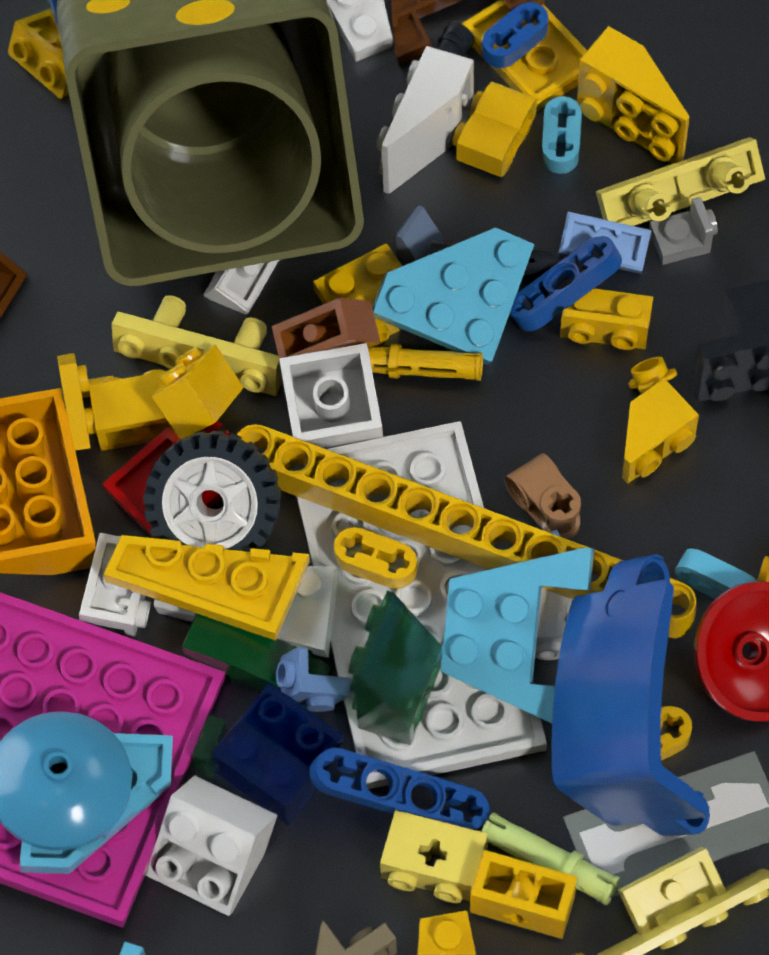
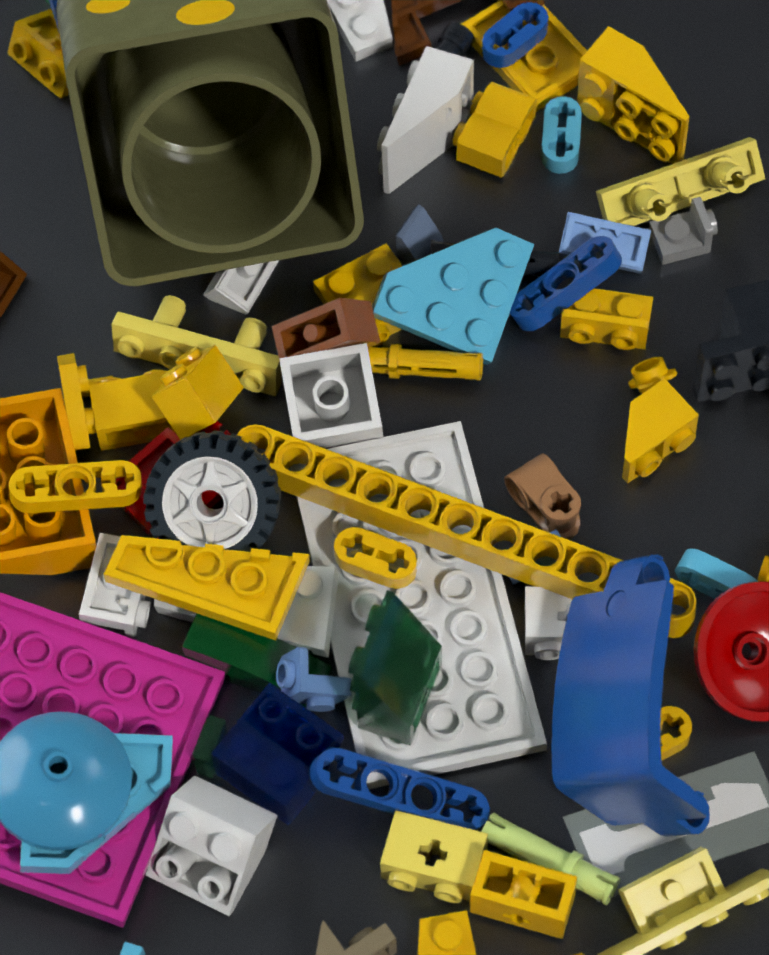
medium azure wing [440,548,594,723] -> none
none -> yellow beam [9,460,142,513]

